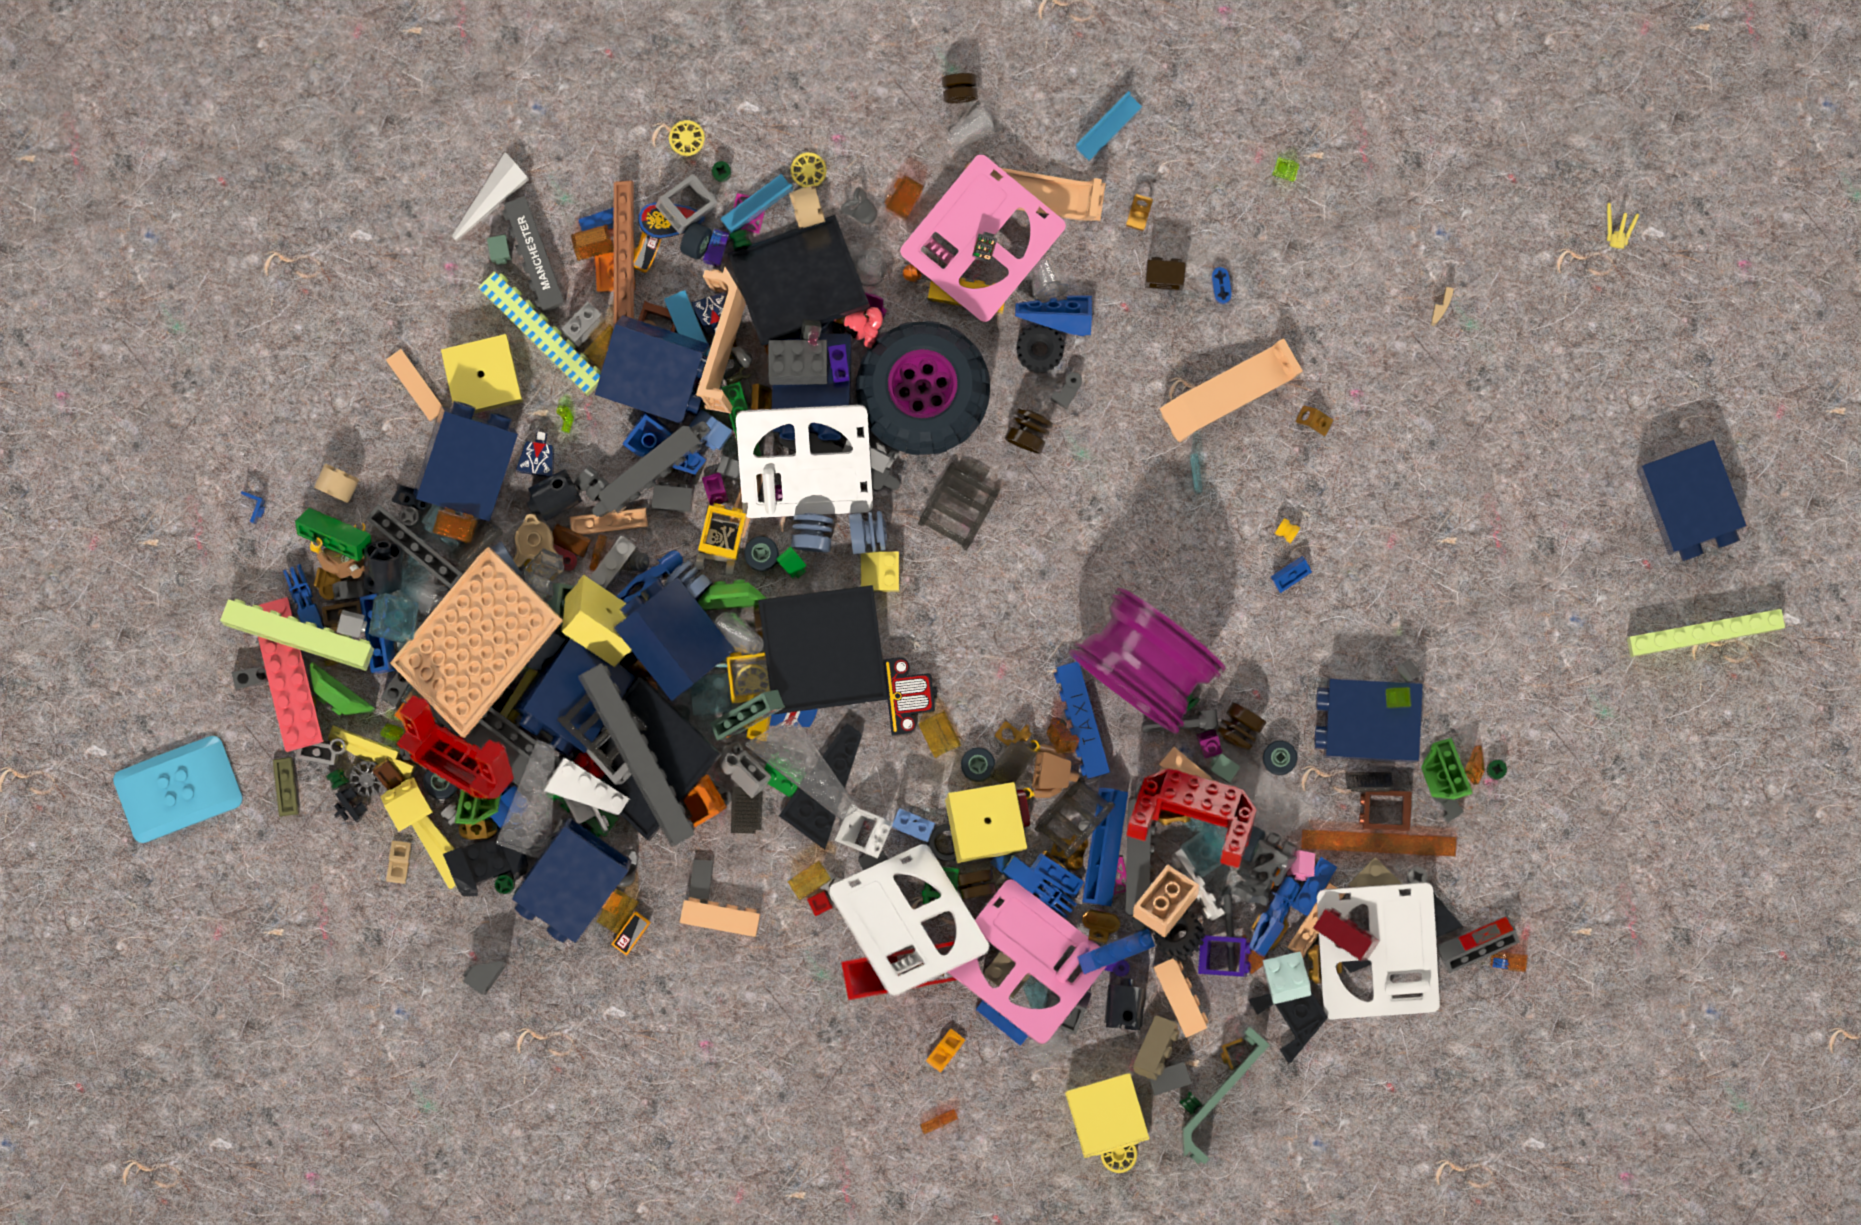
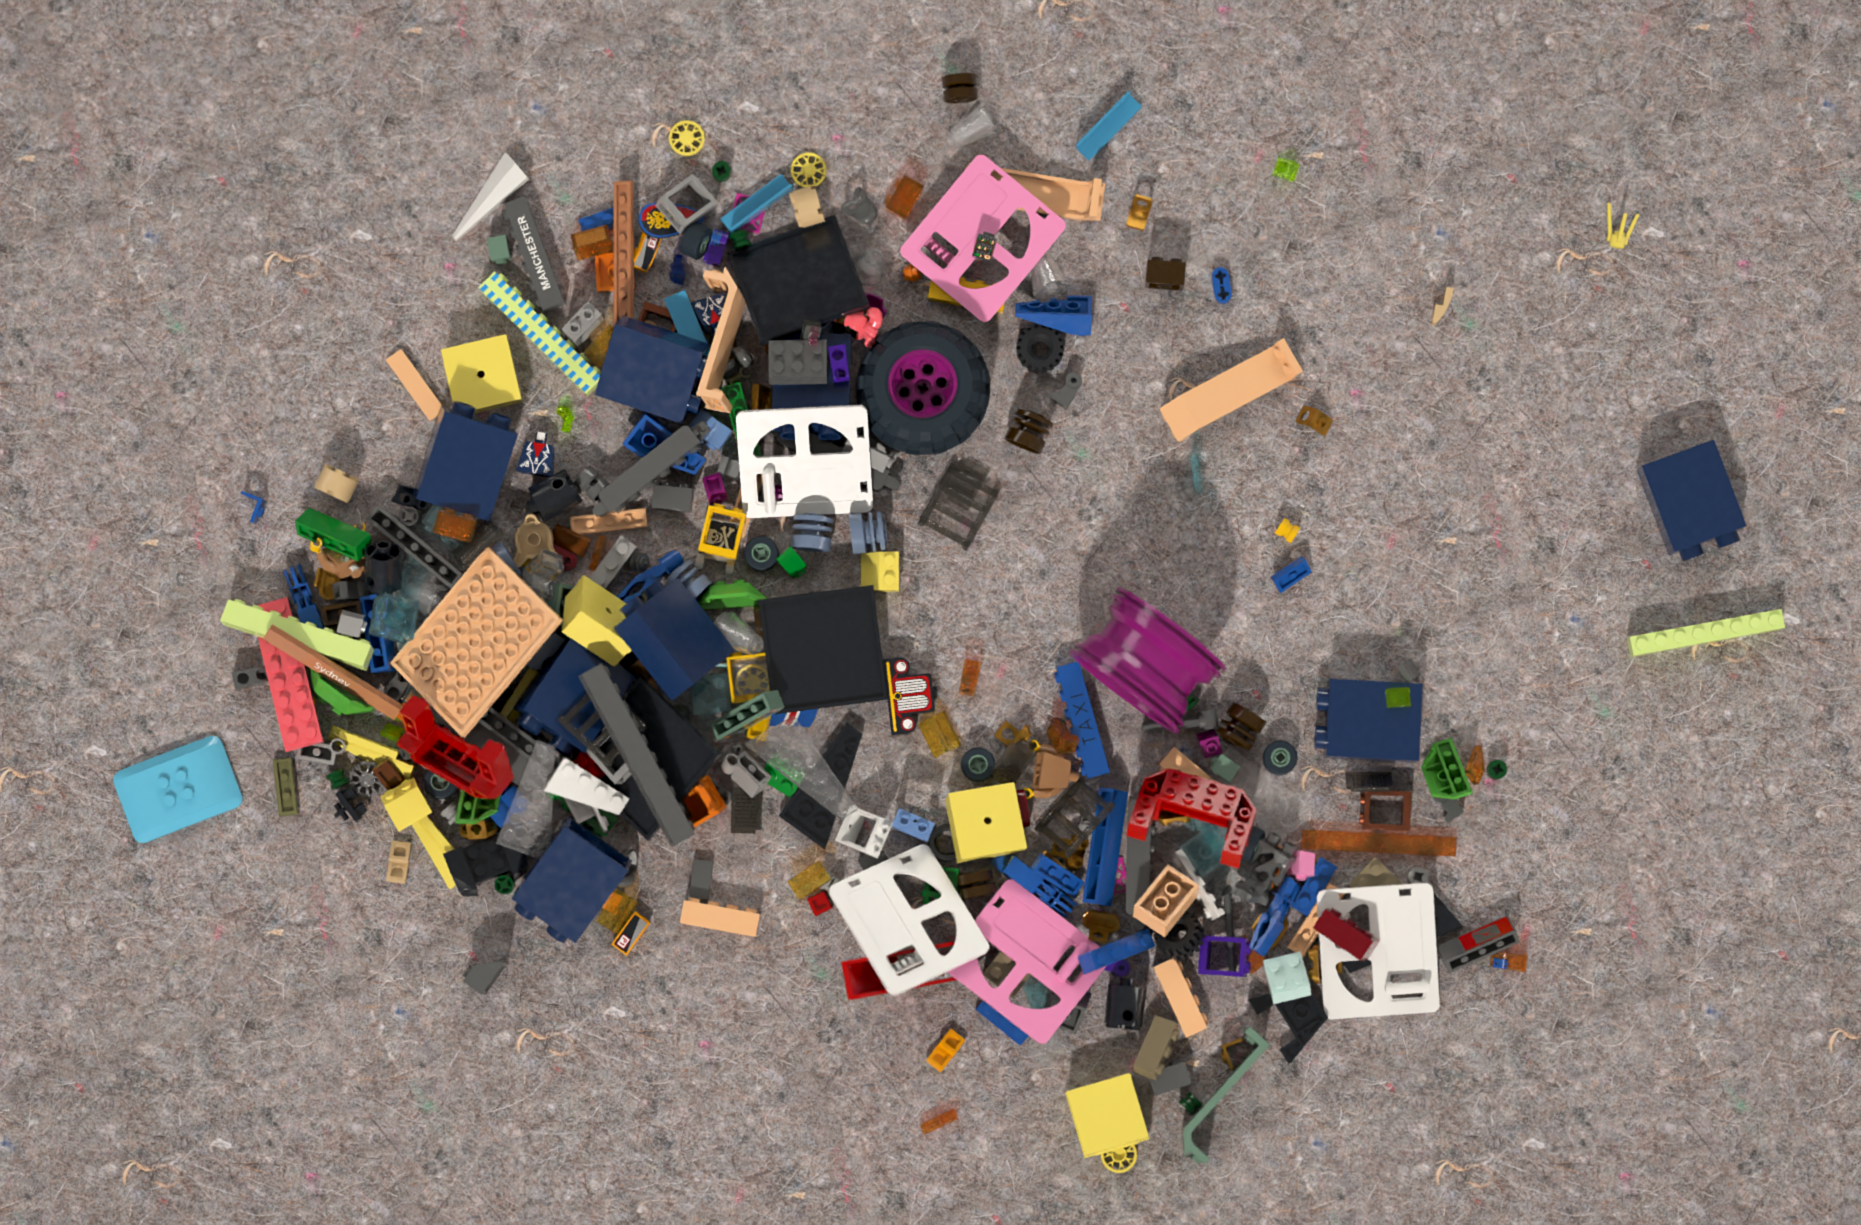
none -> nougat tile [263,624,404,720]
none -> clear blue piece [669,255,686,285]
none -> clear orange leg [959,659,982,697]

